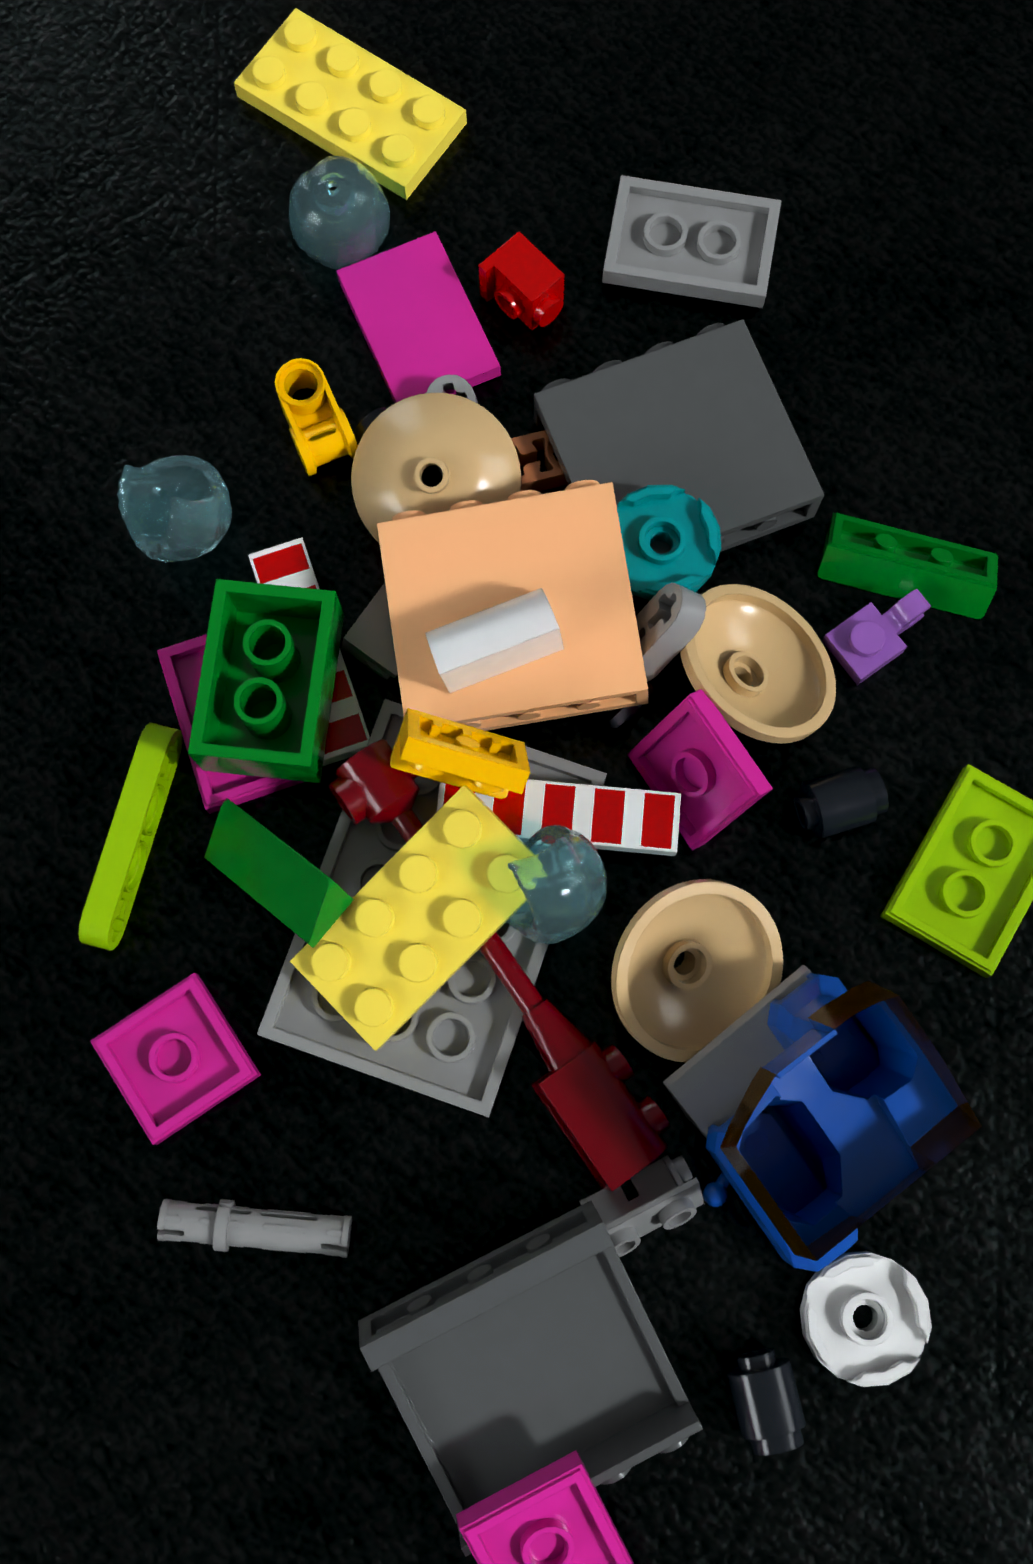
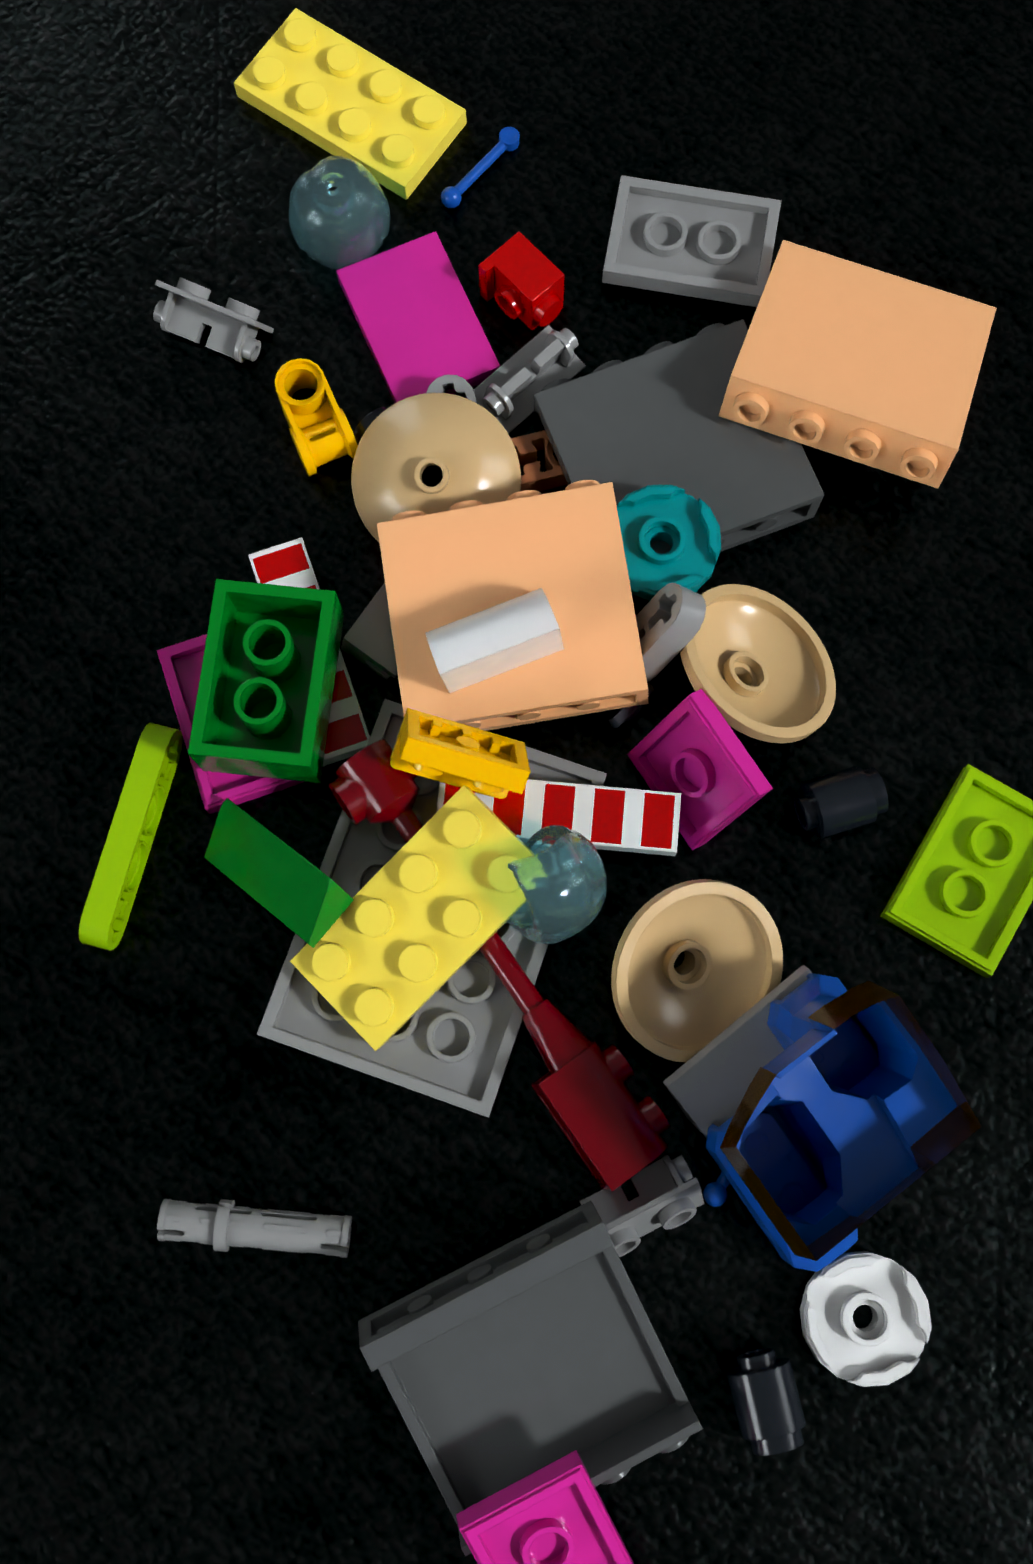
dark pink tile [90,973,261,1145] -> none
clear light blue piece [117,455,232,562] -> none
green slope [818,513,998,619] -> none
medium lavender plate [822,588,931,685] -> none
none -> light grey hinge [153,277,274,363]
none -> blue hinge [441,127,520,208]
none -> light grey hinge [474,325,586,434]
none -> light nougat panel [719,240,996,489]

